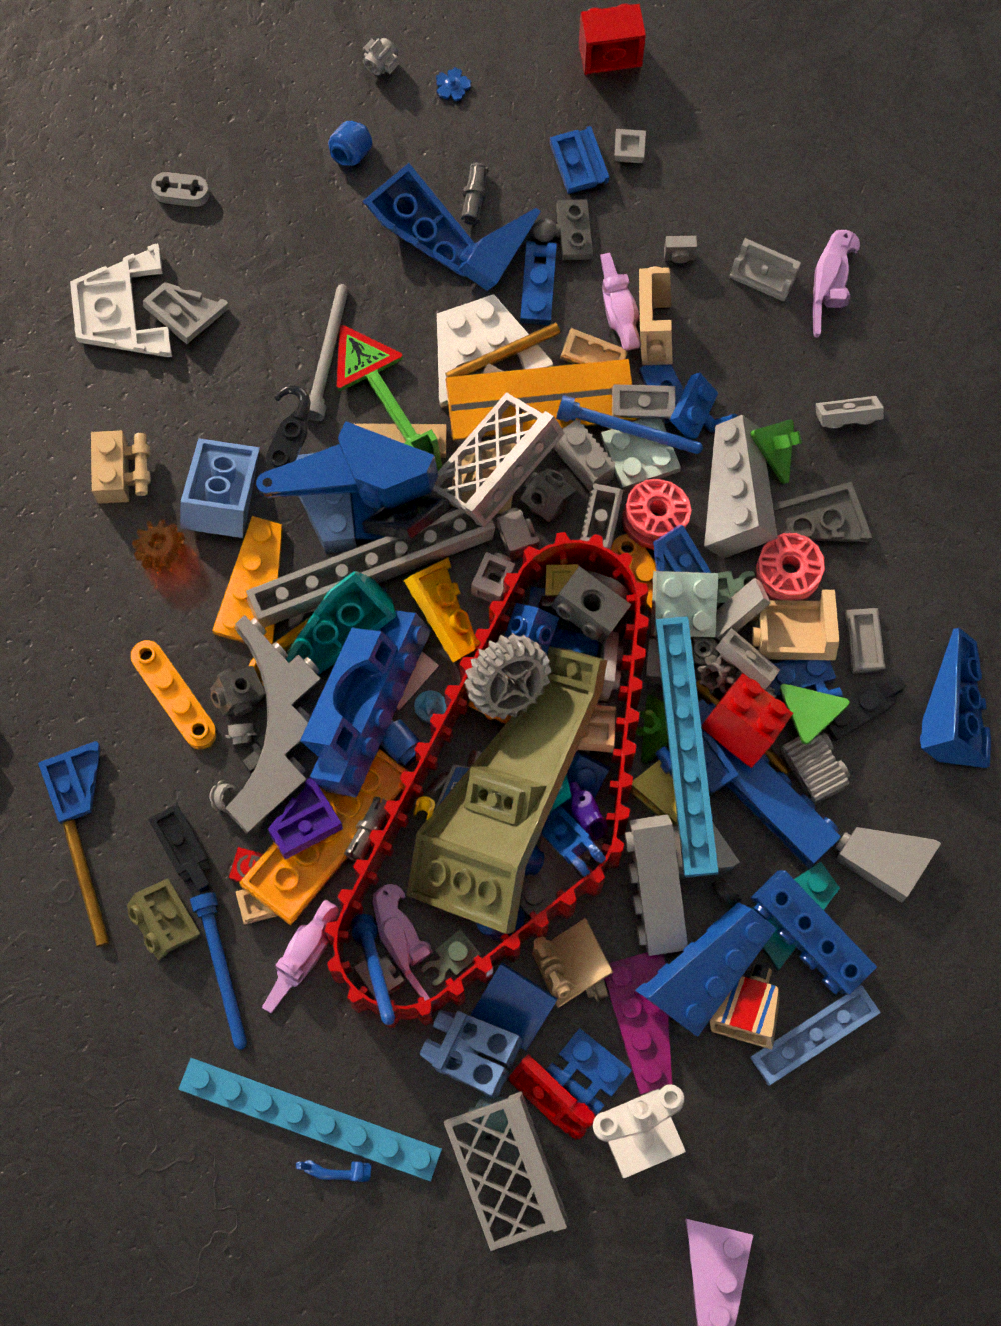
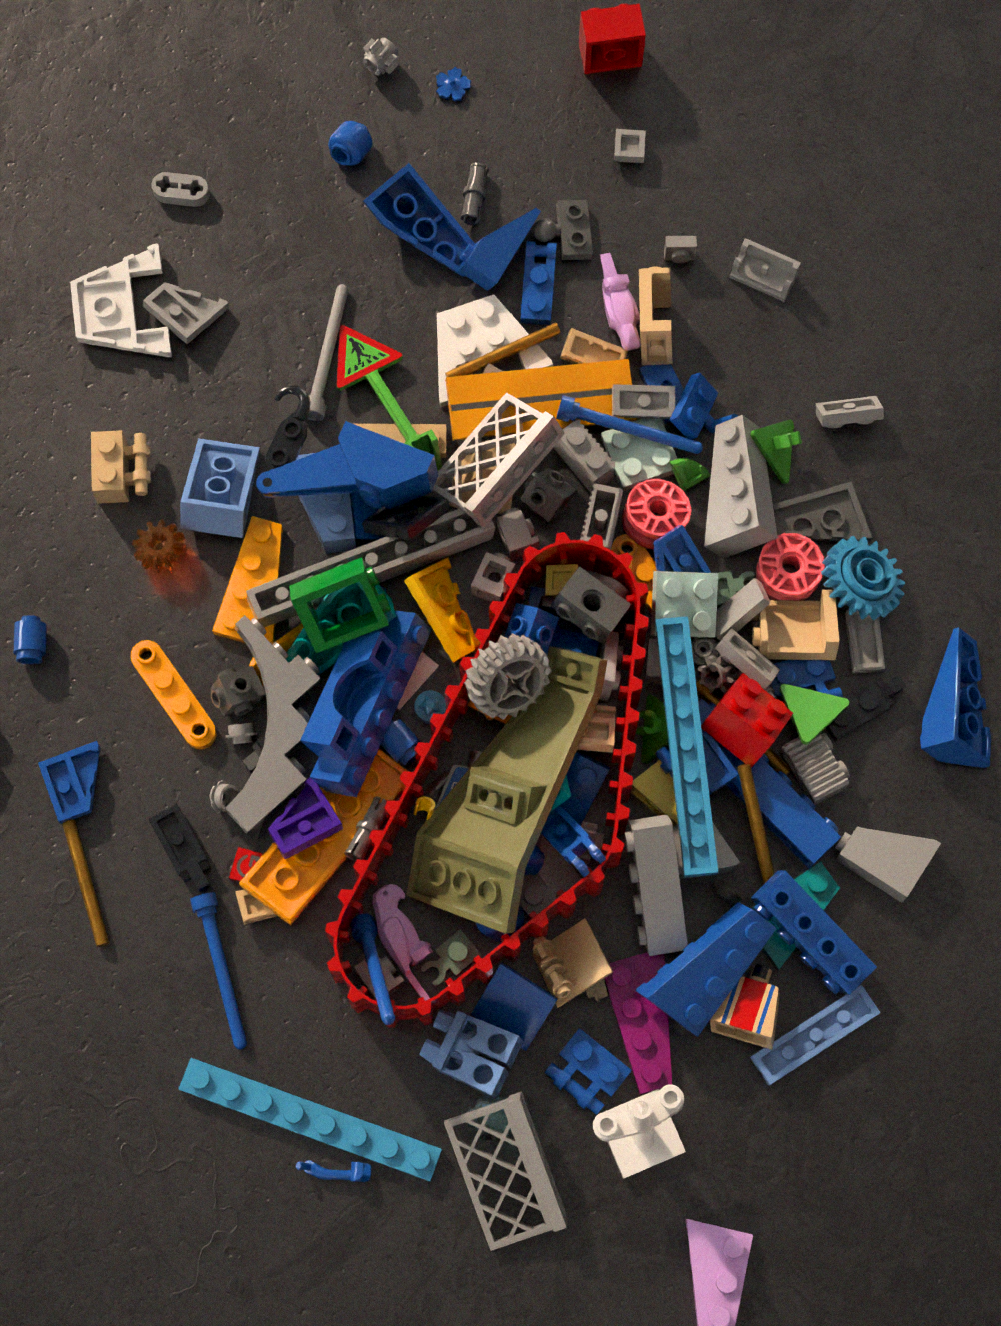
olive bracket [127,878,200,960] -> none
lavender animal [262,900,339,1014] -> none
red hinge [508,1054,595,1140] -> none
blue plate [550,126,609,194] -> none
dark purple piece [569,782,608,841] -> none
lavender animal [813,230,860,337] -> none
none -> blue brick [13,615,47,664]
none -> green window [289,557,391,654]
none -> bright green tile [669,458,711,491]
none -> pearl gold bar [737,764,775,884]
none -> dark azure gear [821,536,905,620]

